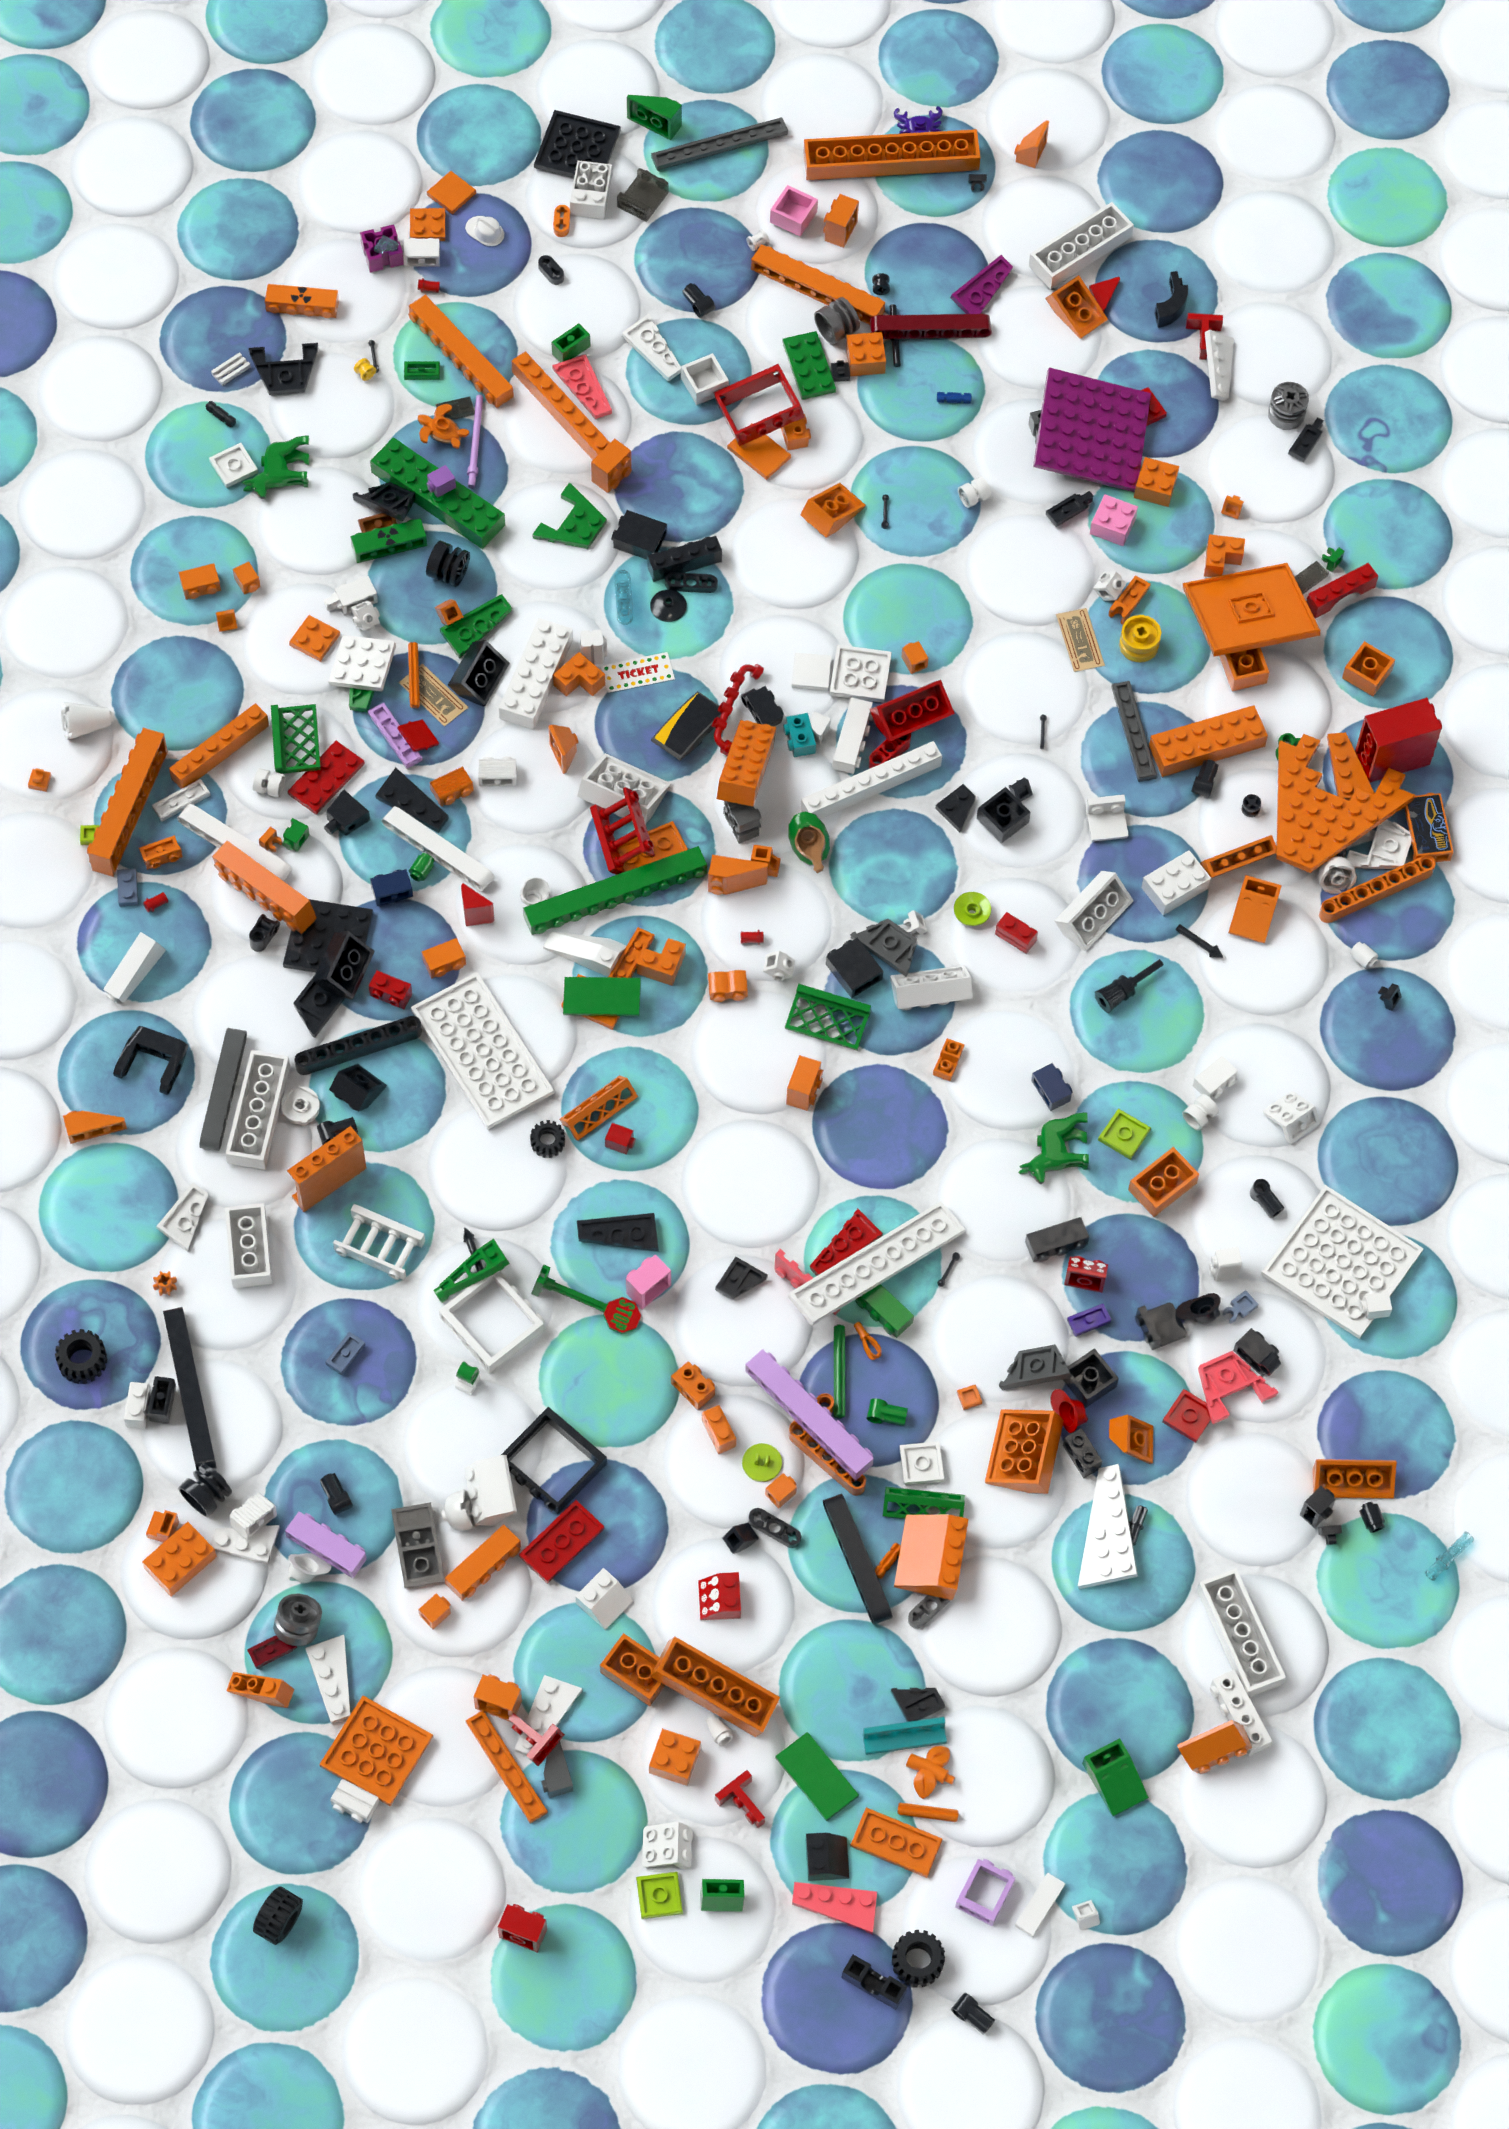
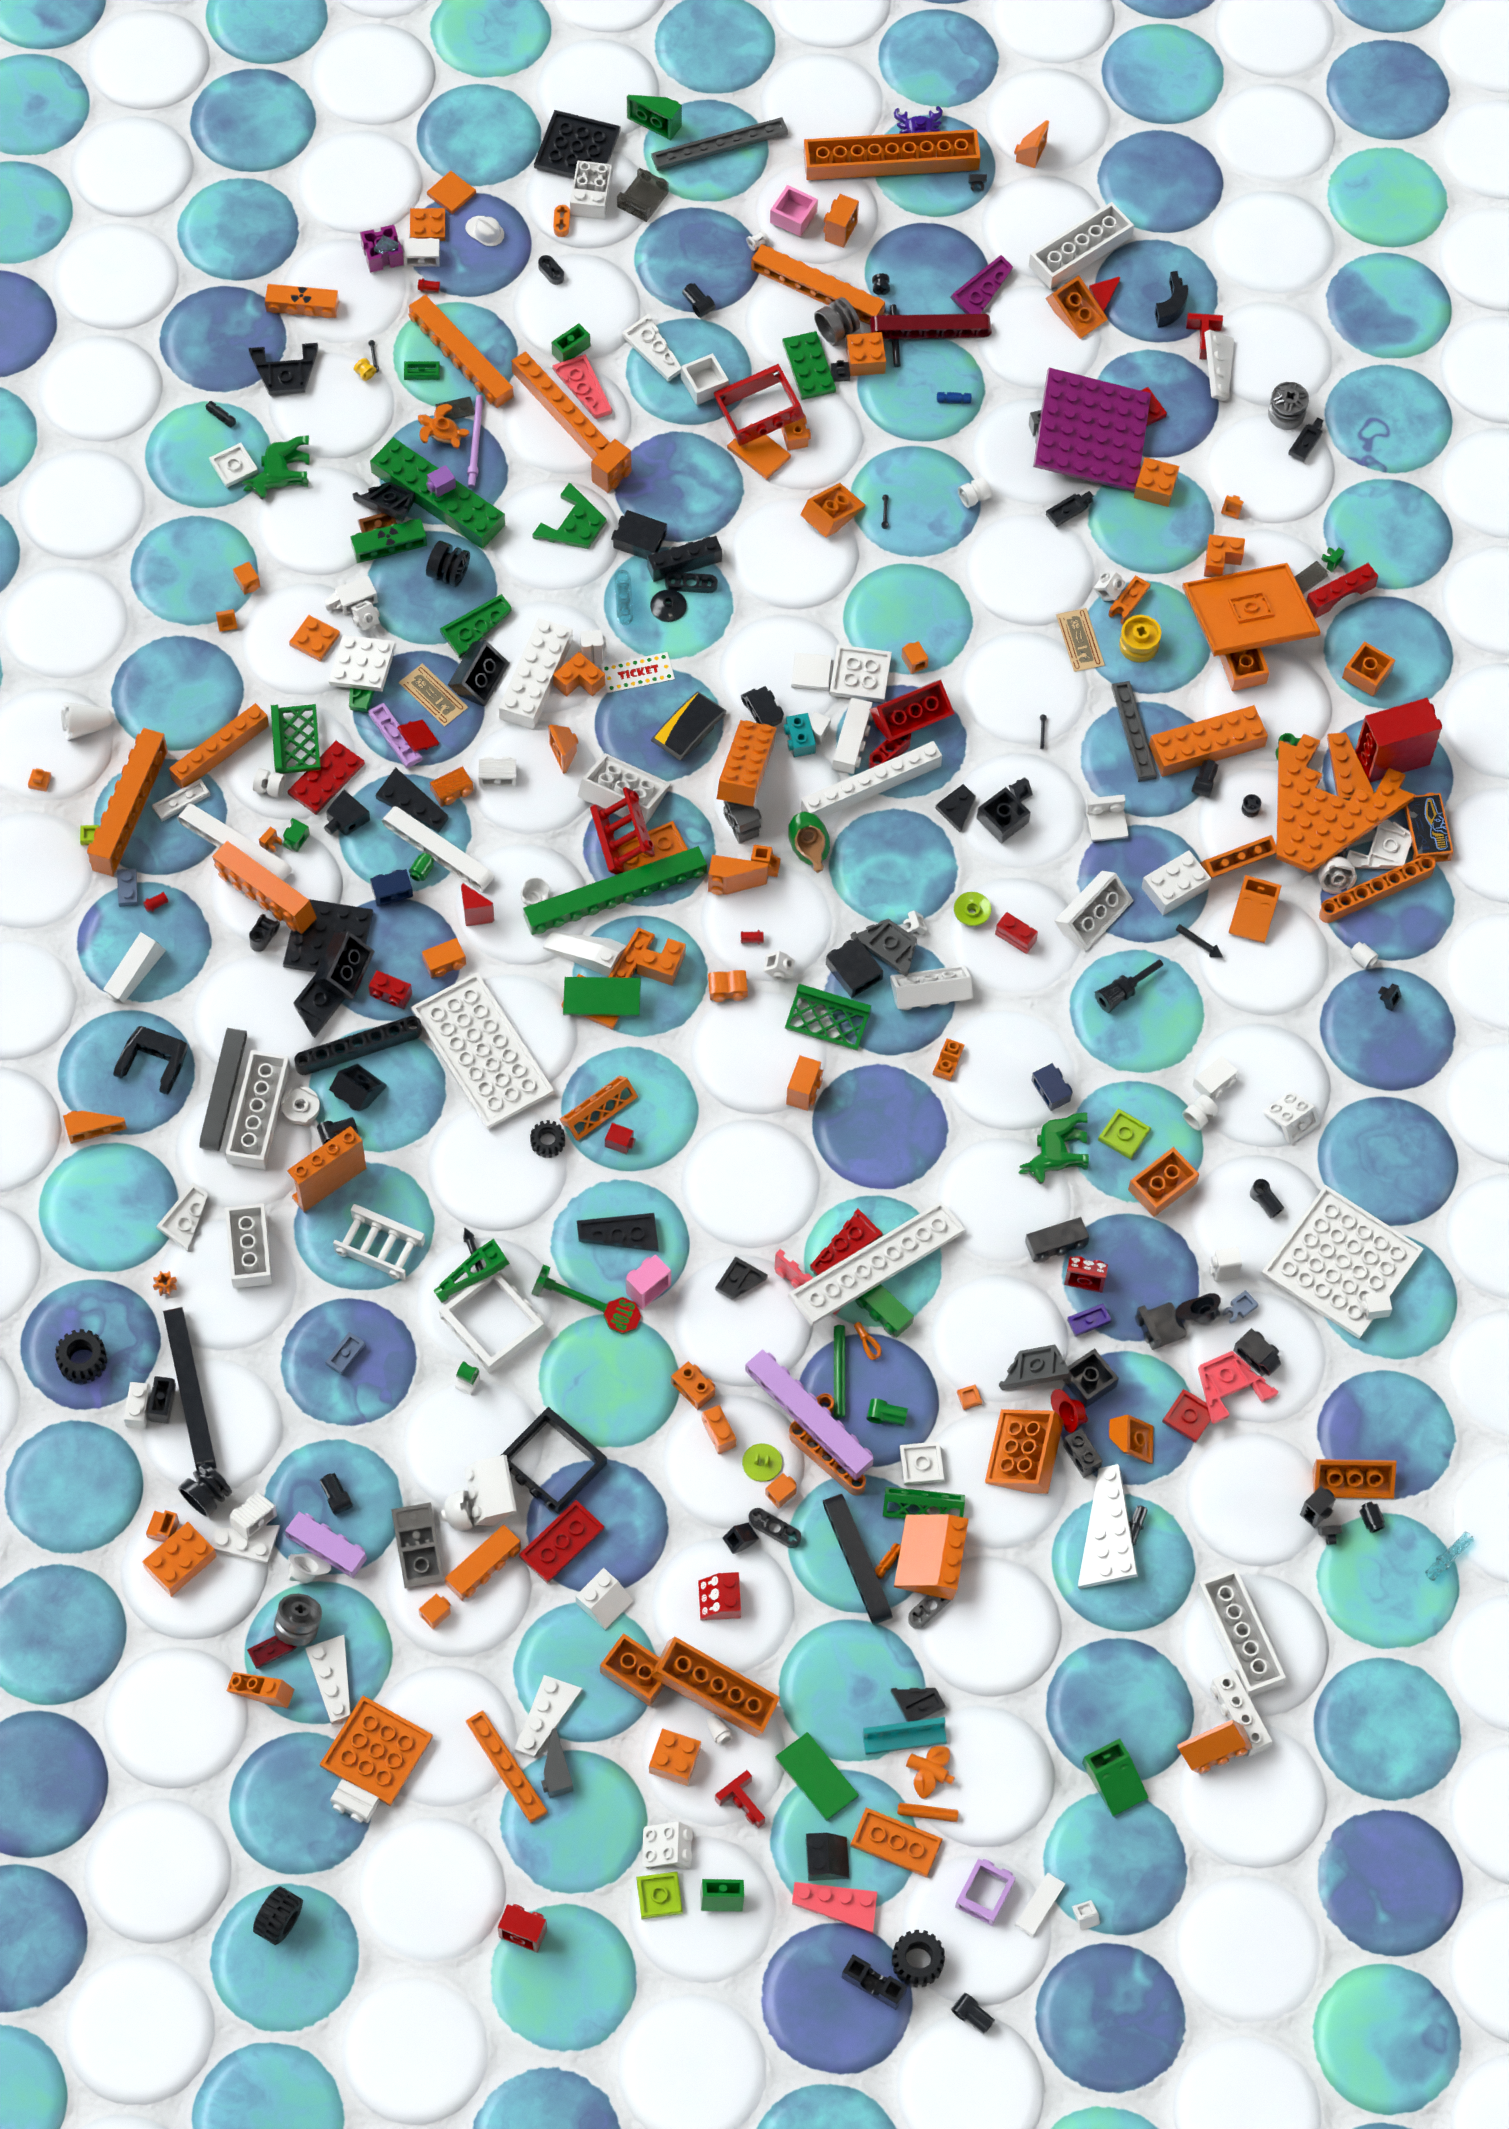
orange bracket [139,835,183,870] -> none
orange brick [179,563,221,599] -> none
white tile [211,352,251,386] -> none
orange axle [408,642,420,709] -> none
orange brick [434,599,463,626] -> none
orange brick [473,1674,522,1722] -> none
bracket [508,1713,565,1766] -> none
red bar [712,664,764,756] -> none
black hinge [937,1252,960,1287] -> none
bright pink piece [1090,494,1138,546] -> none

